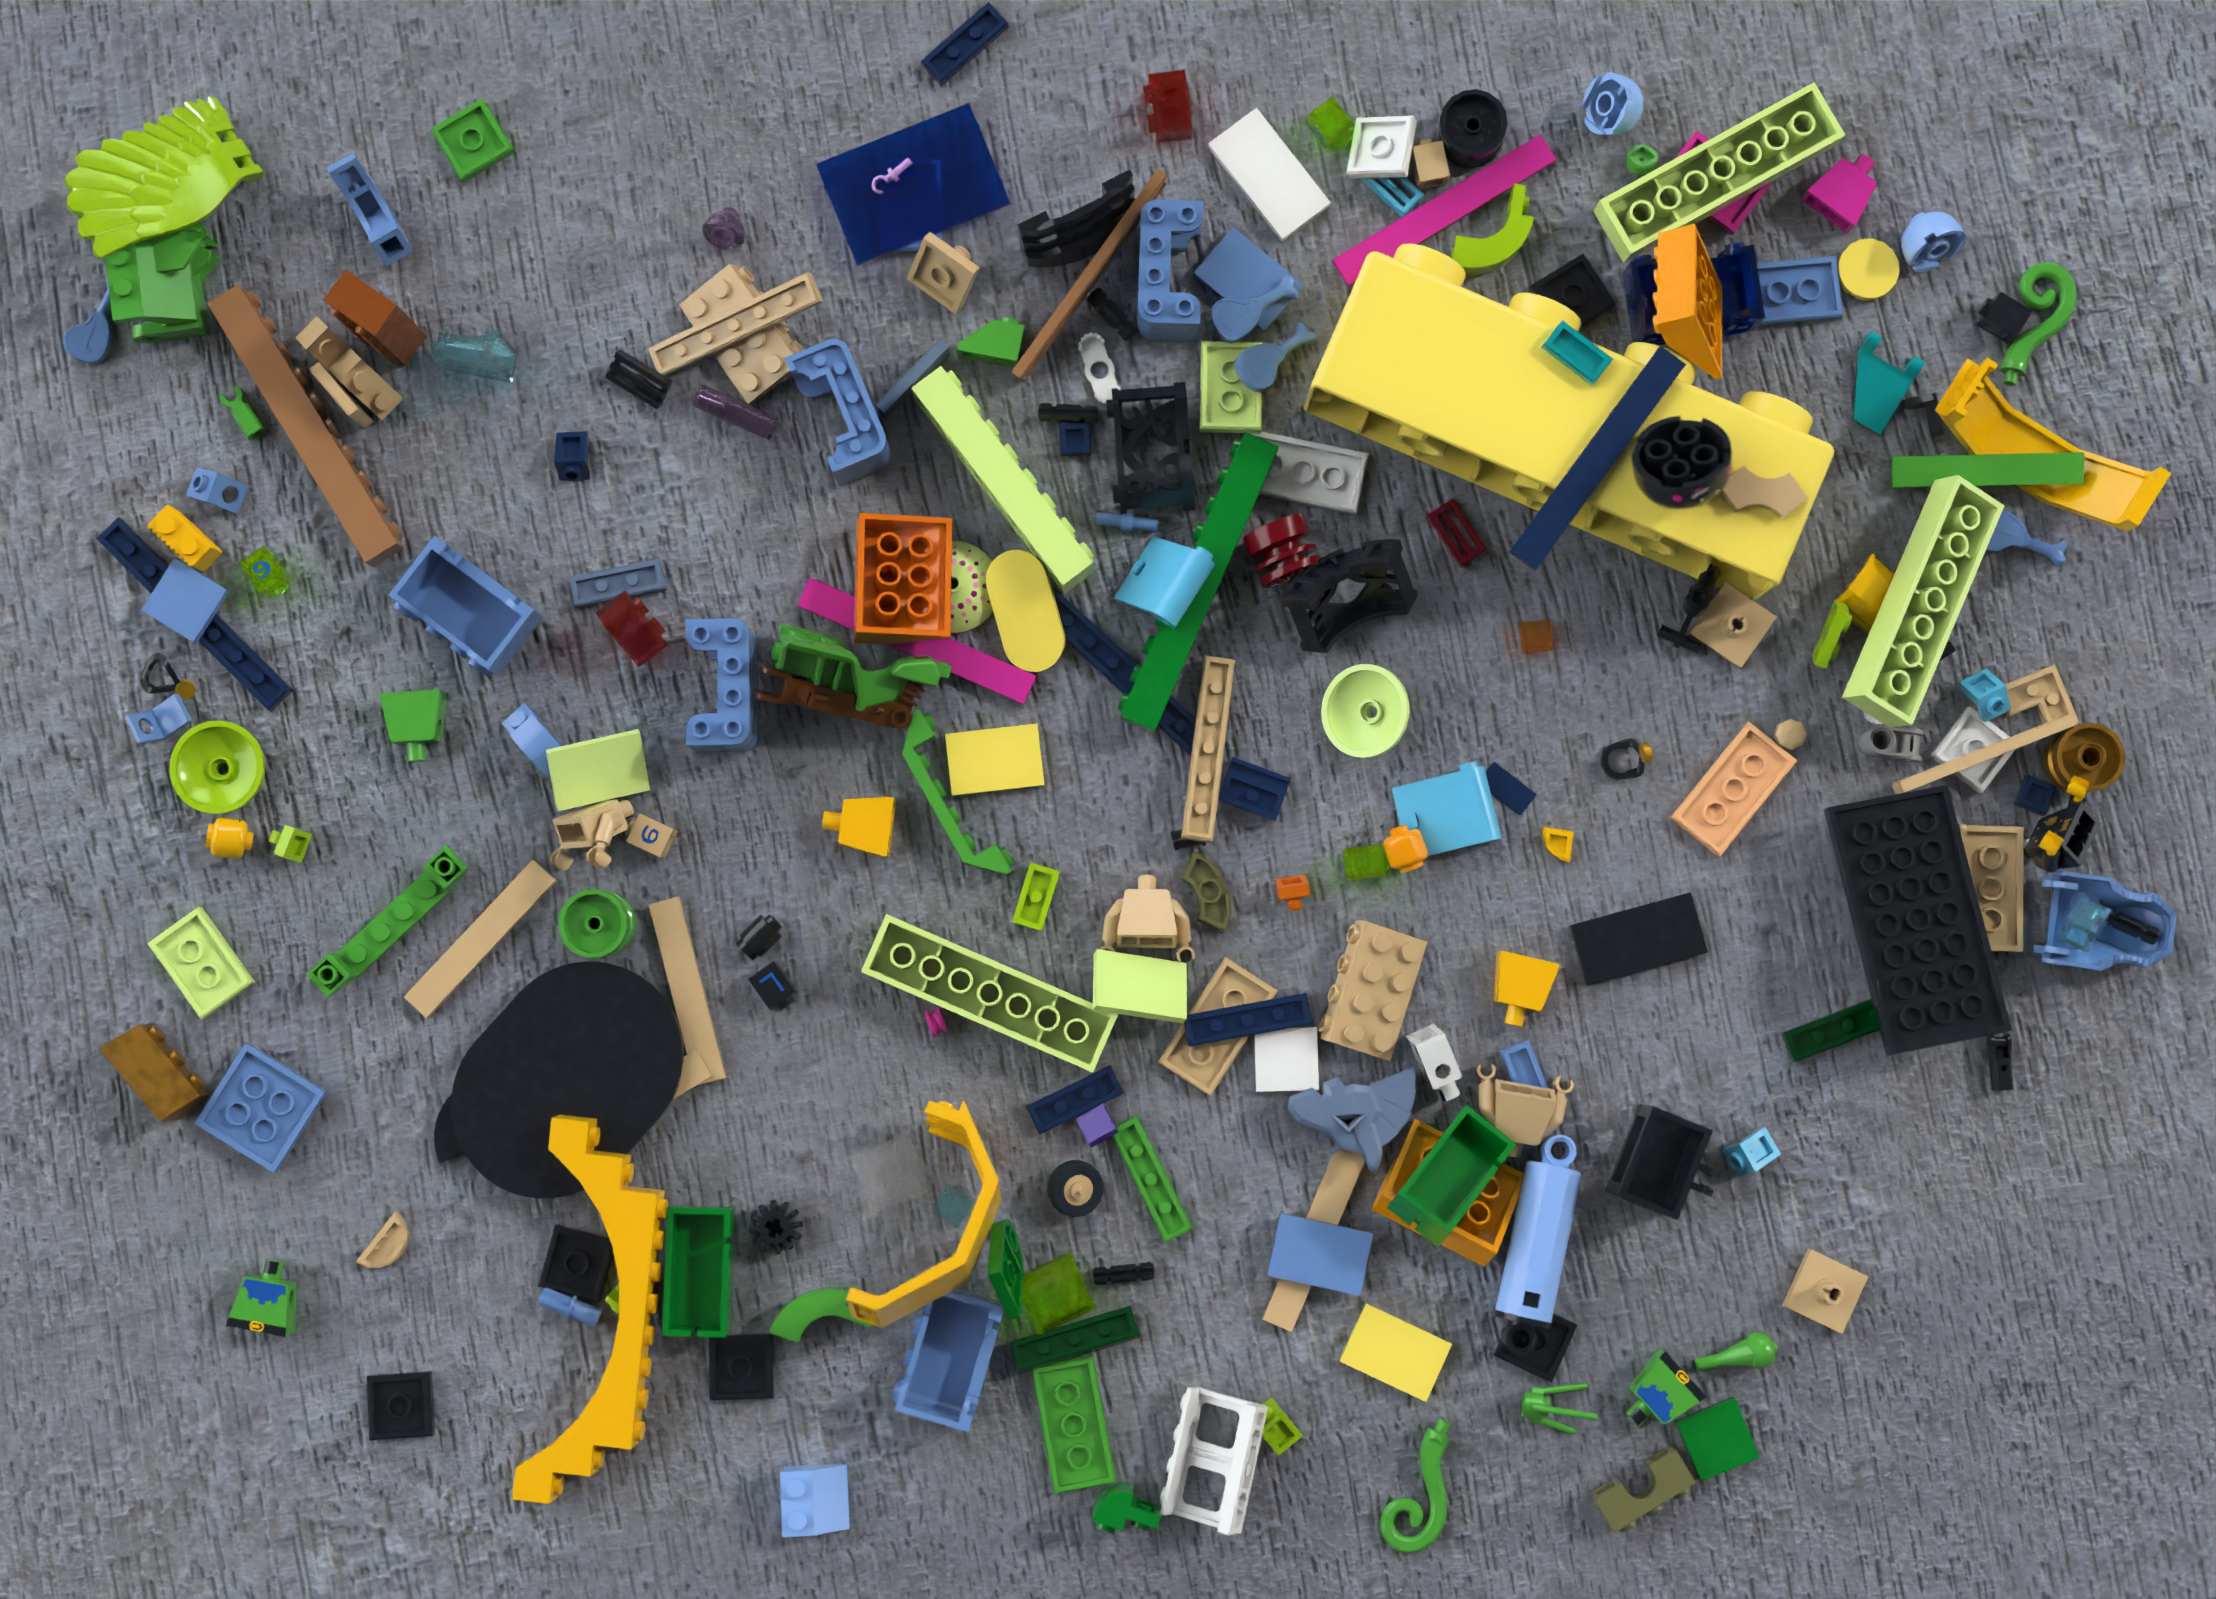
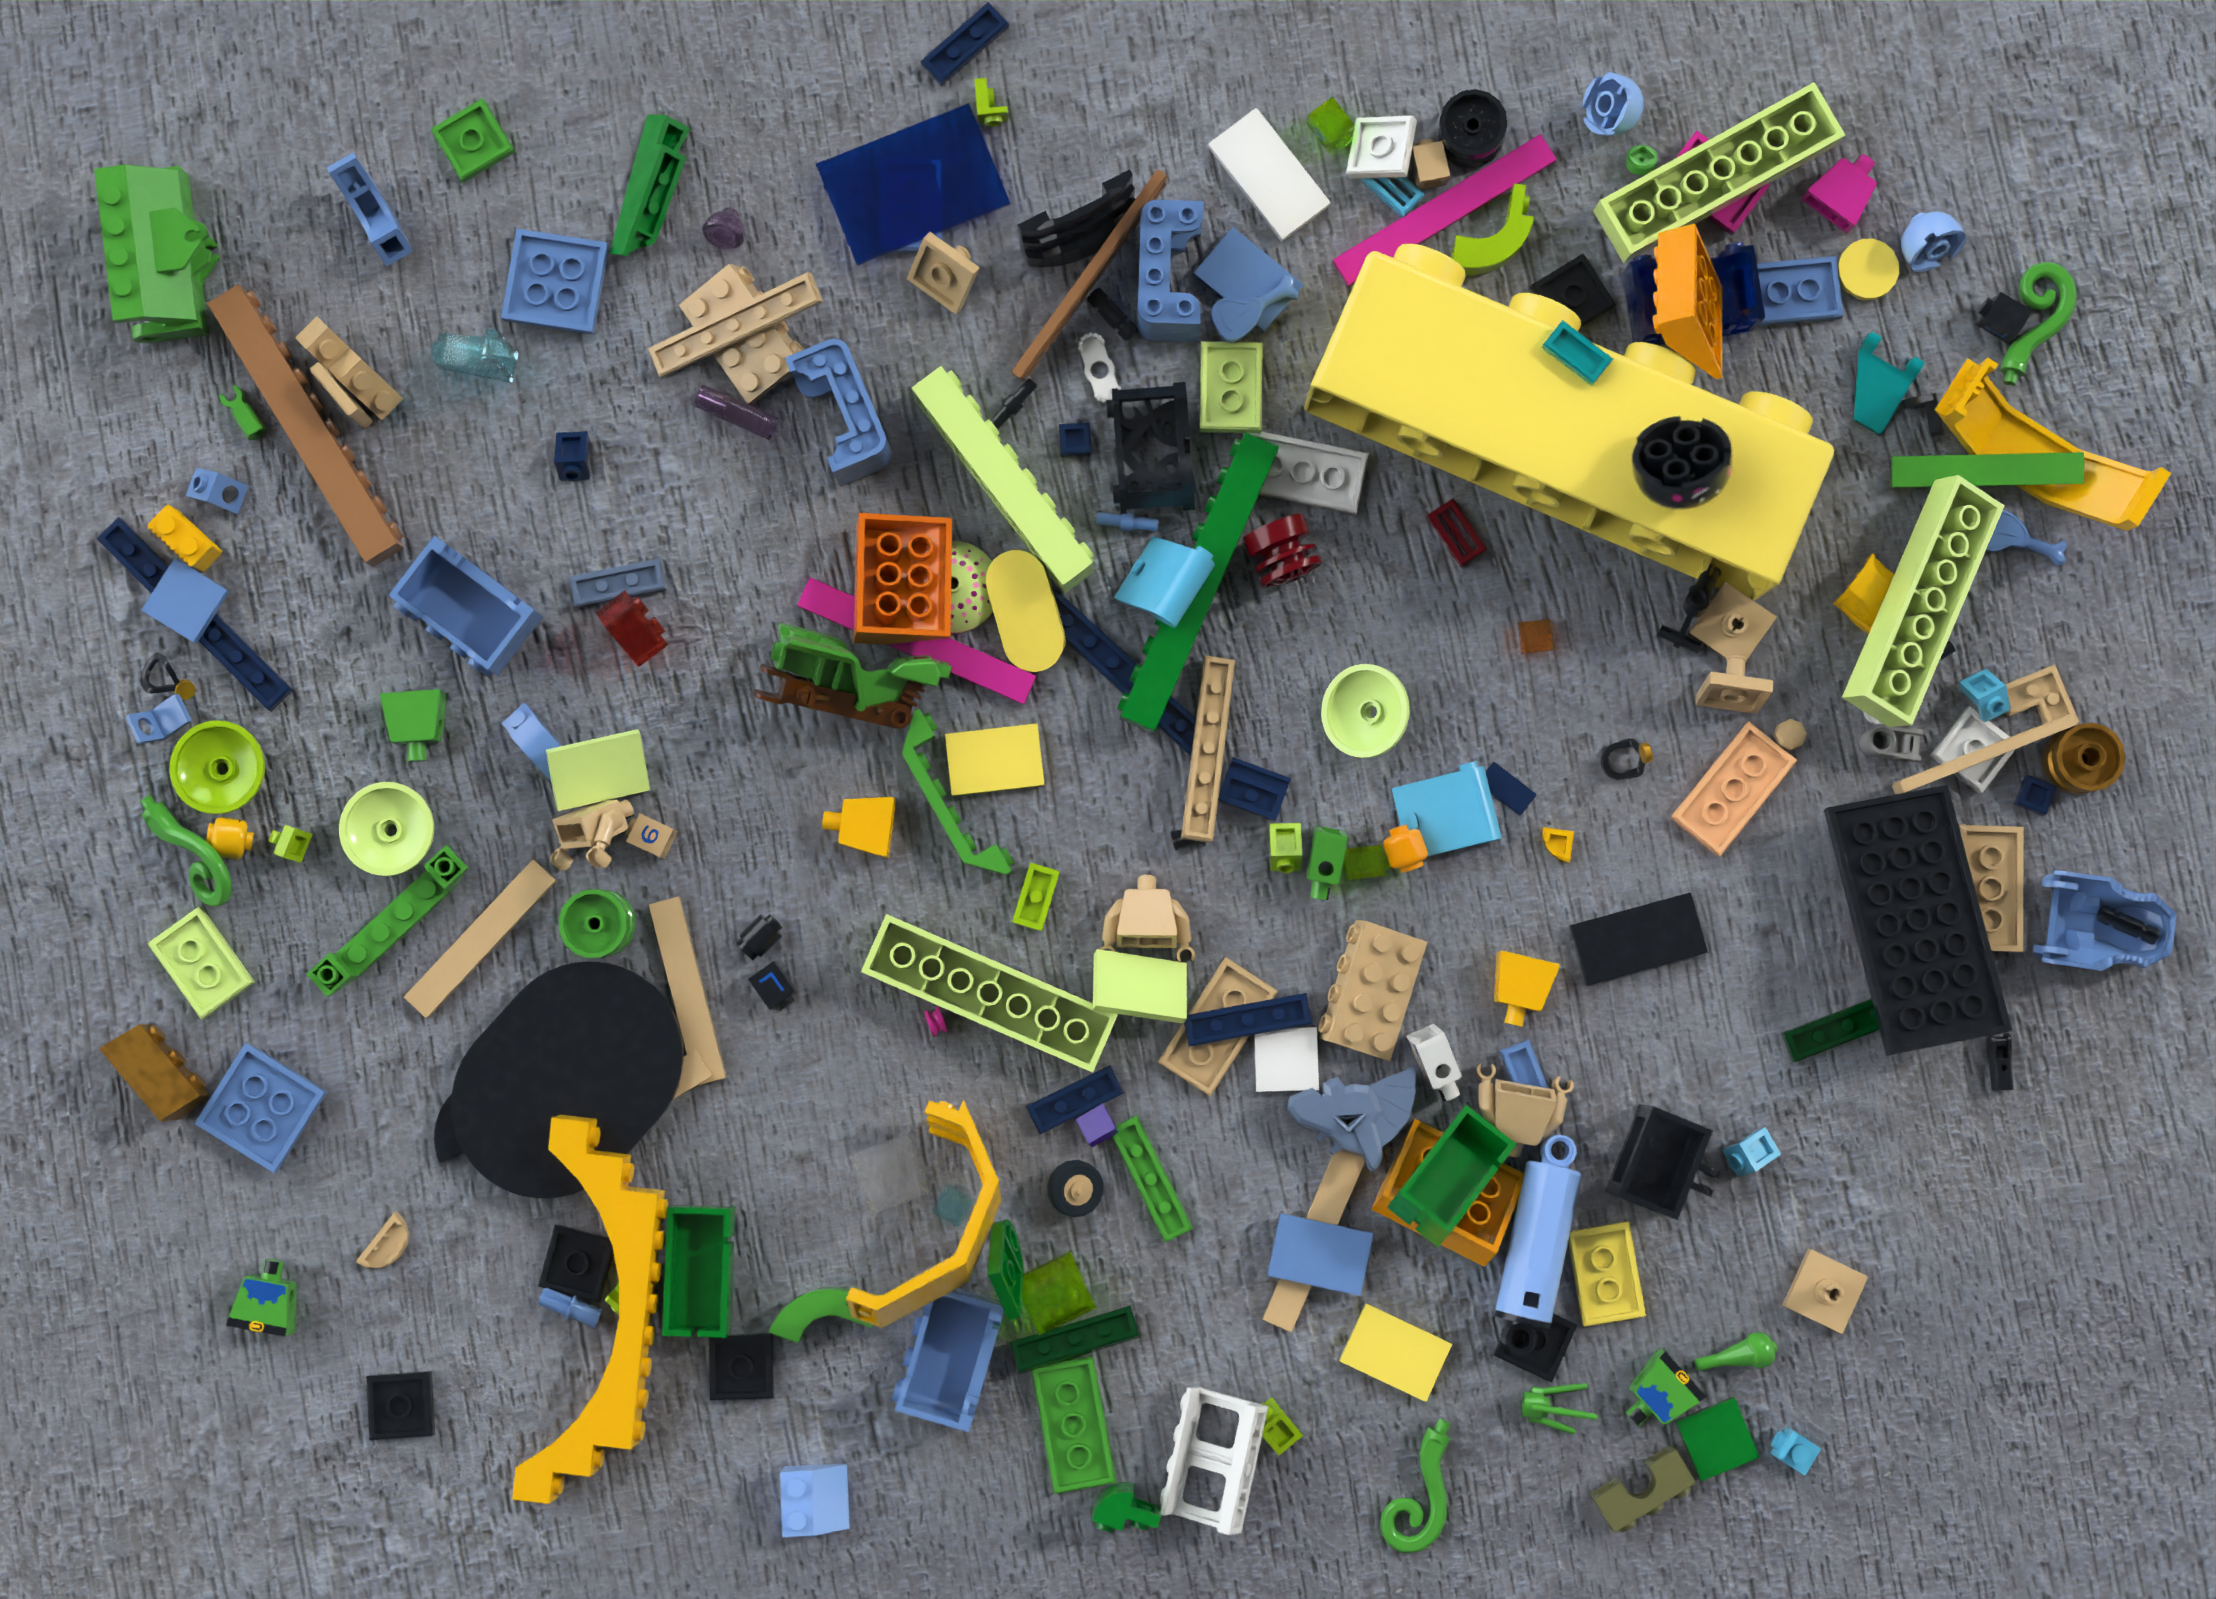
medium blue piece [63,277,113,365] -> none
lime animal [64,96,264,259] -> none
clear neon green brick [239,545,294,598] -> none
dark orange brick [323,269,427,365] -> none
black tile [605,349,672,409] -> none
medium blue windscreen [685,618,759,753] -> none
black gear [749,1200,804,1254] -> none
lavender hand [872,158,913,194] -> none
sand blue tile [876,340,950,419] -> none
bright green slope [957,317,1025,367] -> none
black axle [1038,403,1099,424] -> none
black axle [1093,1262,1155,1285] -> none
clear red brick [1143,70,1193,143] -> none
olive tile [1181,850,1231,933] -> none
medium blue piece [1234,322,1317,392] -> none
orange tile [1274,874,1310,912] -> none
black fence [1279,539,1418,653] -> none
dark blue tile [1509,346,1686,571] -> none
tan tile [1721,466,1809,519] -> none
lime plate [1812,600,1852,669] -> none
black torso [2024,775,2101,873] -> none
clear light blue brick [2058,895,2112,953] -> none
none -> bright green plant [140,795,232,907]
none -> yellowish green dish [339,782,434,876]
none -> medium blue plate [501,228,609,335]
none -> green wedge [610,114,690,257]
none -> lime bracket [974,78,1009,127]
none -> black bar [990,378,1037,430]
none -> lime bracket [1269,823,1302,873]
none -> bright green torso [1306,825,1348,900]
none -> light yellow tile [1568,1221,1646,1327]
none -> tan tile [1695,654,1773,714]
none -> medium azure bracket [1770,1426,1821,1476]

